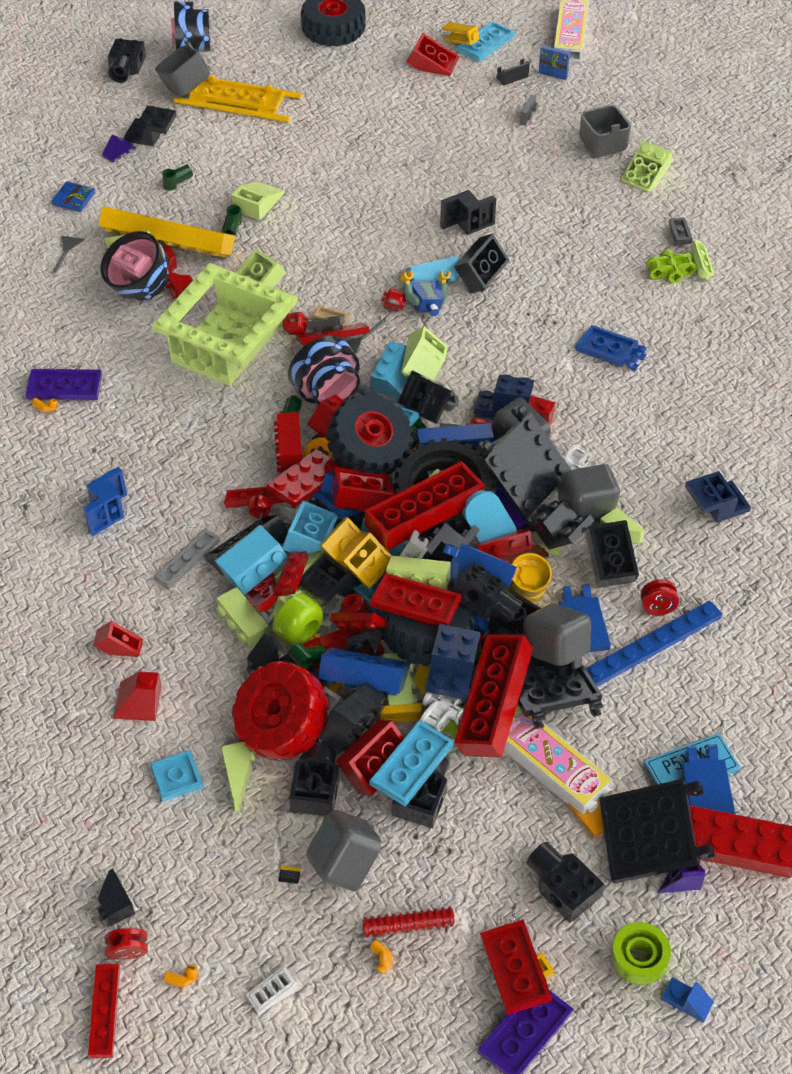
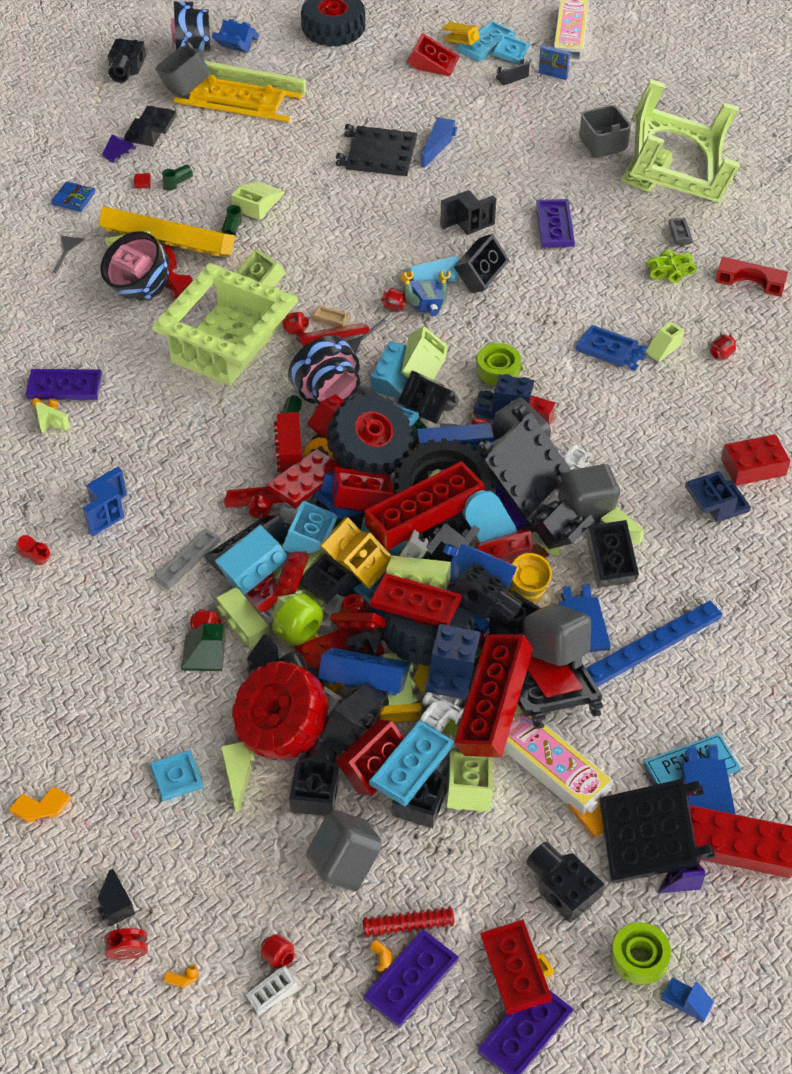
red plate [88,964,120,1059] -> none
red slope [93,621,143,657] -> none
red slope [114,672,162,721] -> none
black sticker [278,866,301,884] -> none
dark green piece [287,643,327,669] -> none
dark grey plate [307,315,345,331] -> none
dark grey plate [520,95,538,126] -> none
red head [640,579,679,616] -> none
yellowish green plate [690,240,714,280] -> none
none -> light orange tile [9,786,71,823]
none -> red piece [16,535,50,565]
none -> yellowish green slope [36,401,70,433]
none -> red tile [134,173,151,188]
none -> dark green slope [181,624,226,671]
none -> red head [190,609,221,630]
none -> yellowish green plate [205,61,306,95]
none -> blue bracket [212,19,259,53]
none -> red head [260,934,295,969]
none -> black plate [336,124,417,176]
none -> dark purple plate [363,929,459,1029]
none -> blue slope [422,117,457,168]
none -> yellowish green slope [447,751,493,812]
none -> lime piece [475,343,523,386]
none -> medium azure tile [493,34,530,65]
none -> red piece [527,656,584,698]
none -> dark purple plate [536,199,575,248]
none -> yellowish green arch [630,79,740,203]
none -> yellowish green slope [646,321,684,362]
none -> red head [710,334,736,360]
none -> red arch [715,257,788,297]
none -> red brick [721,434,791,486]

